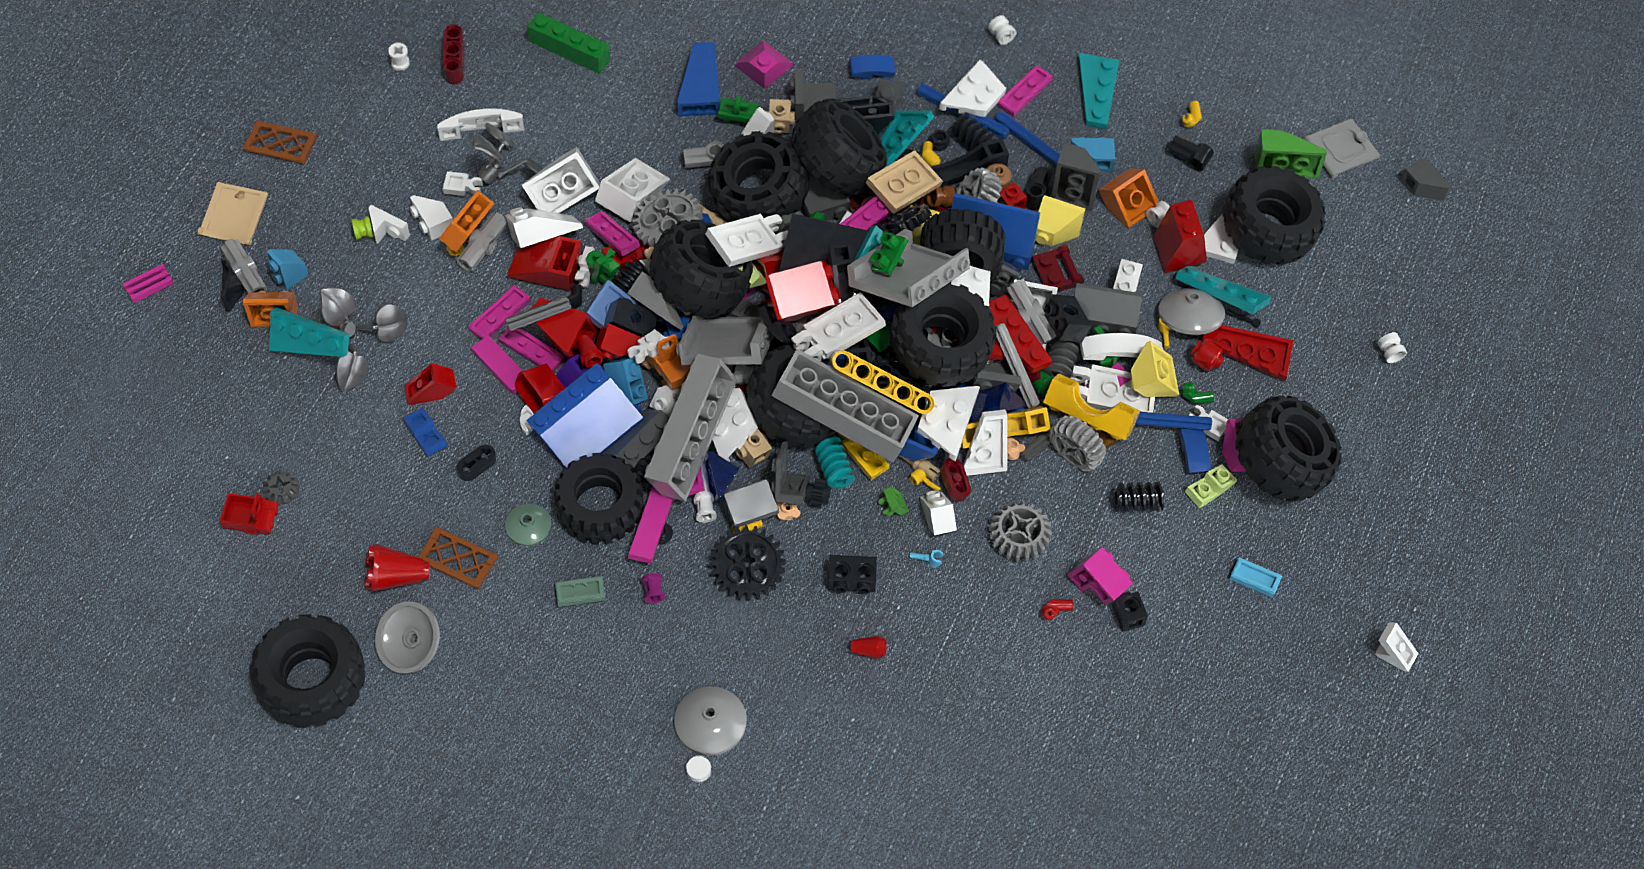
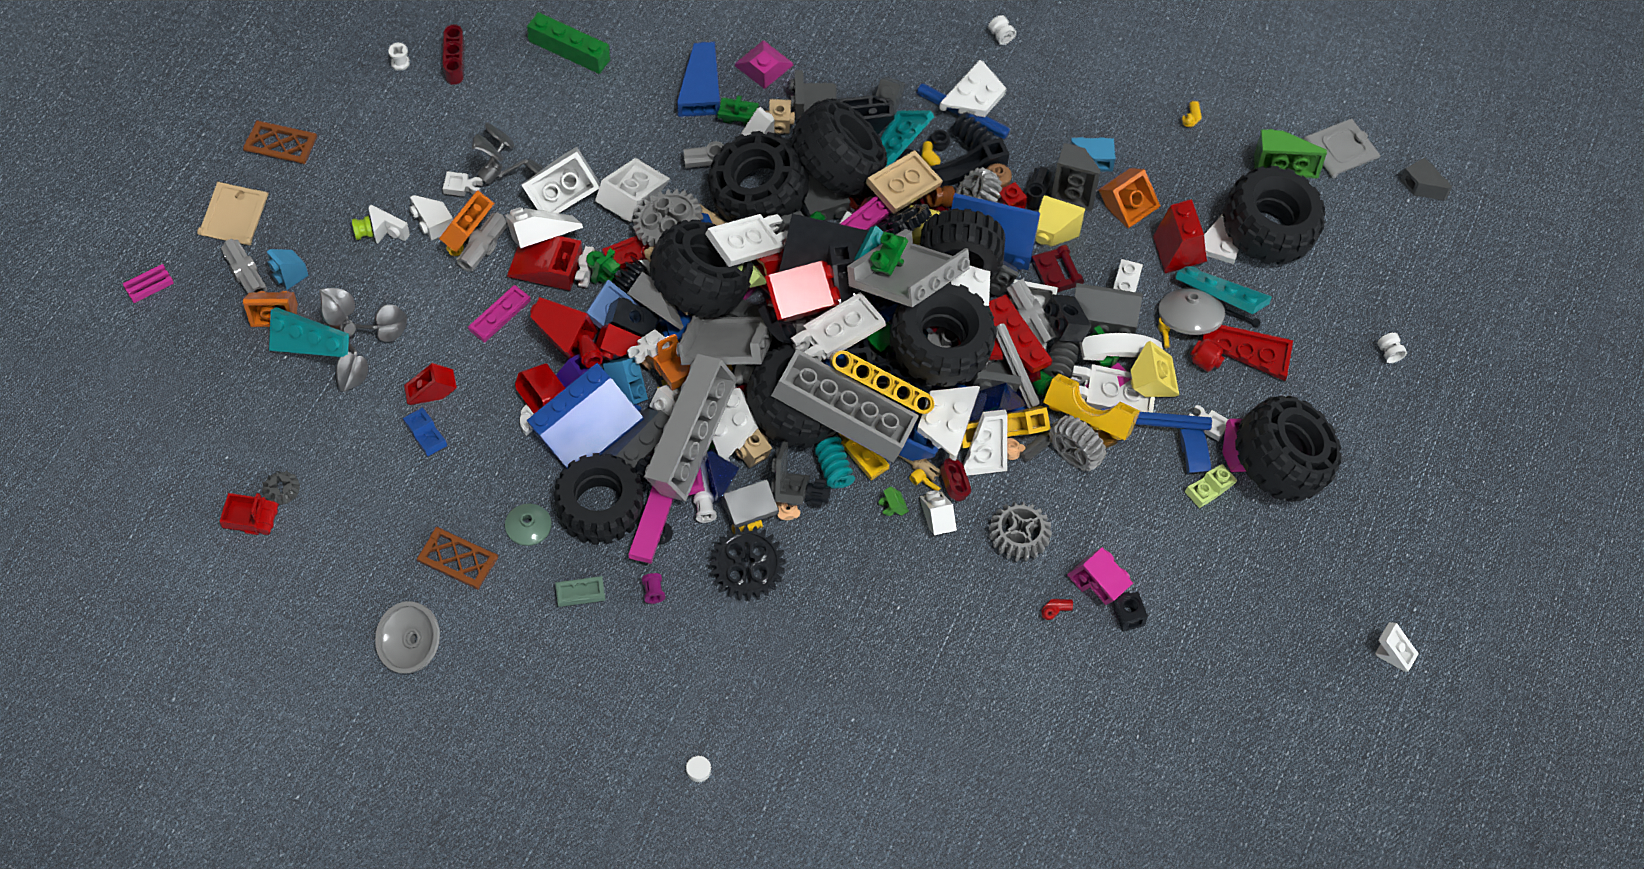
black slope [220,258,244,312] -> none
black tyre [249,614,365,728] -> none
red cone [364,544,430,591] -> none
white slope [437,109,524,141] -> none
black beam [457,445,496,481] -> none
dark pink tile [471,335,523,395] -> none
dark pink tile [498,328,565,372] -> none
dark grey axle [506,297,571,330] -> none
black arm [568,284,583,309] -> none
dark pink tile [585,211,640,257] -> none
light grey dish [674,686,747,755] -> none
black brick [828,555,877,594] -> none
blue slope [849,55,896,80] -> none
red cone [851,635,887,659] -> none
medium azure hand [910,550,943,567] -> none
blue axle [995,111,1060,167] -> none
dark pink tile [997,65,1053,117] -> none
teal wing [1078,53,1119,129] -> none
black piece [1115,482,1164,512] -> none
white wheel [1146,201,1170,228] -> none
black piece [1168,136,1214,172] -> none
green arm [1182,382,1214,404] -> none
medium azure tile [1229,557,1282,598] -> none

